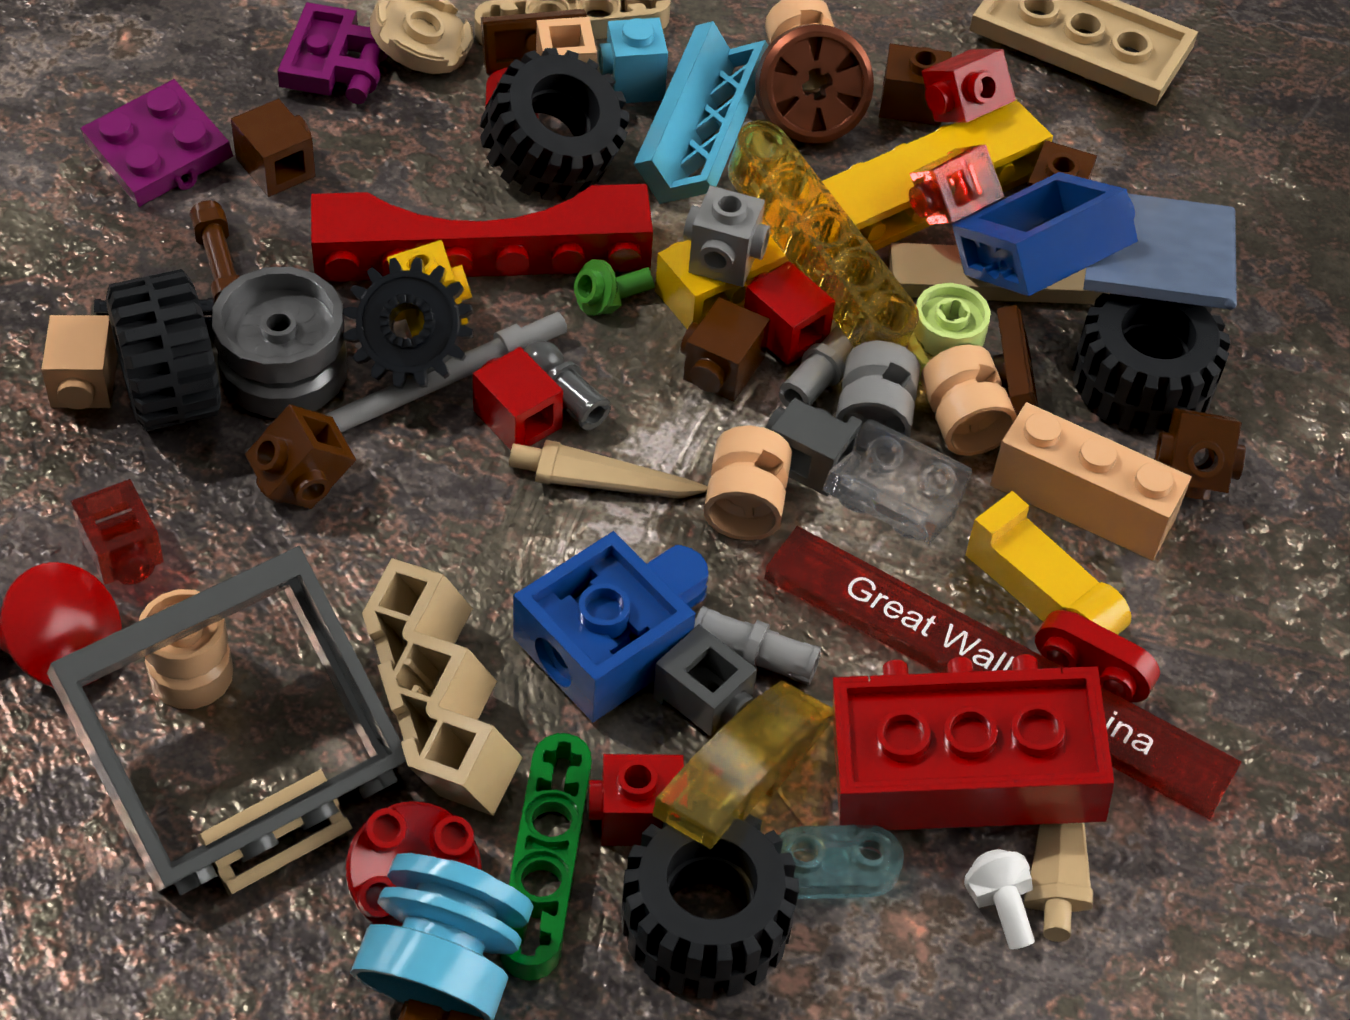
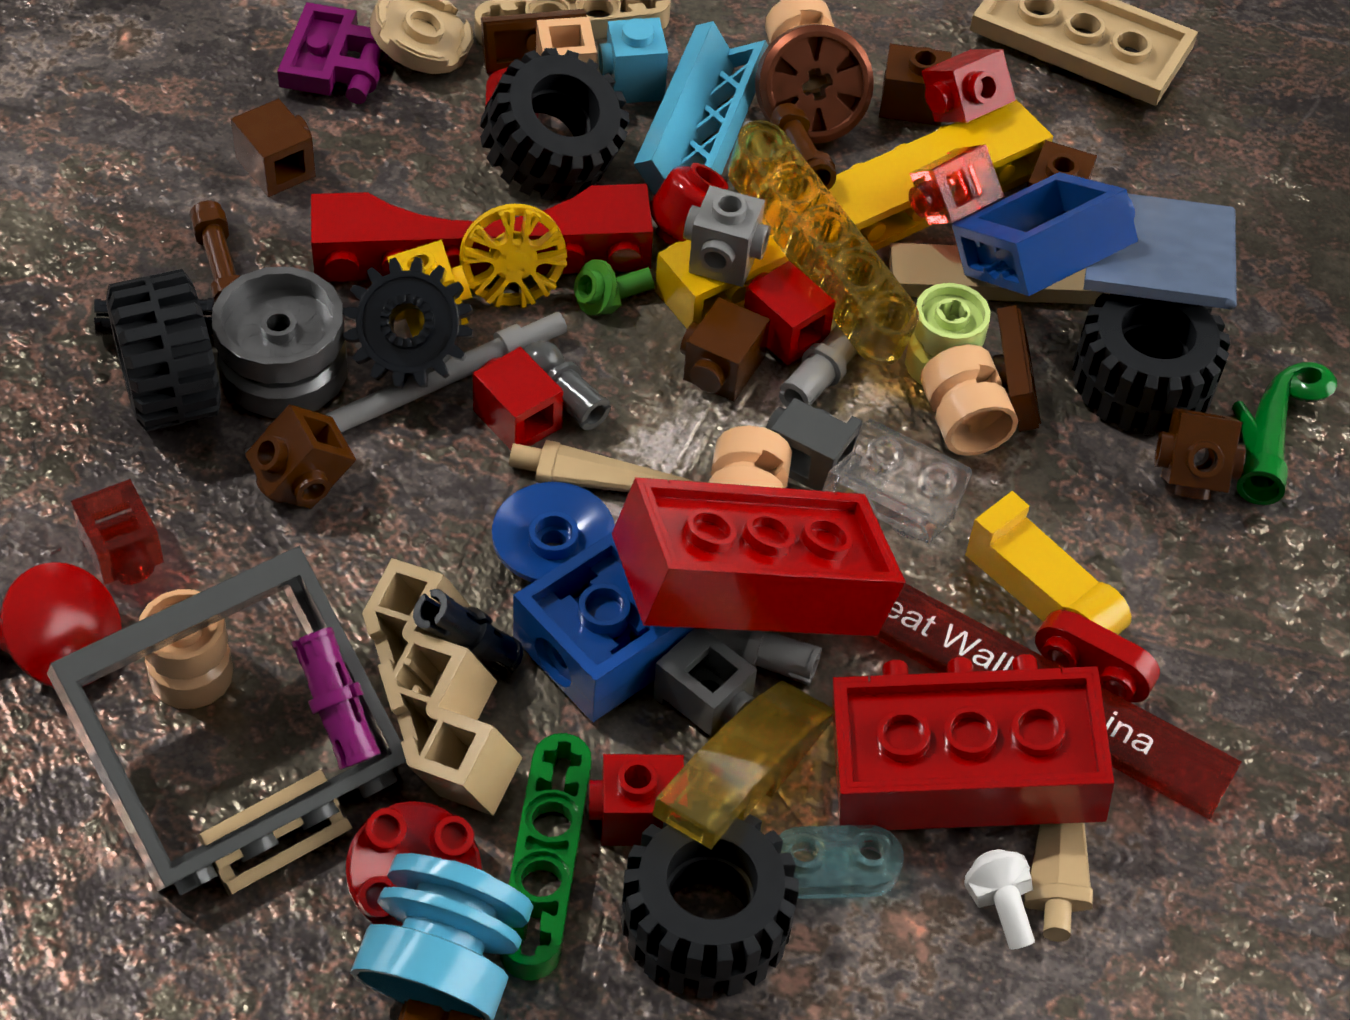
light nougat brick [41,315,118,409] -> none
magenta plate [80,79,233,207] -> none
light grey wheel [836,340,921,452] -> none
light nougat brick [990,402,1192,561] -> none
none -> magenta pin [291,627,381,770]
none -> black pin [413,589,523,676]
none -> yellow wheel [459,203,567,308]
none -> blue dish [492,482,615,582]
none -> red piece [612,477,906,636]
none -> red head [650,163,729,245]
none -> reddish brown bar [770,103,836,194]
none -> green plant [1232,362,1337,505]

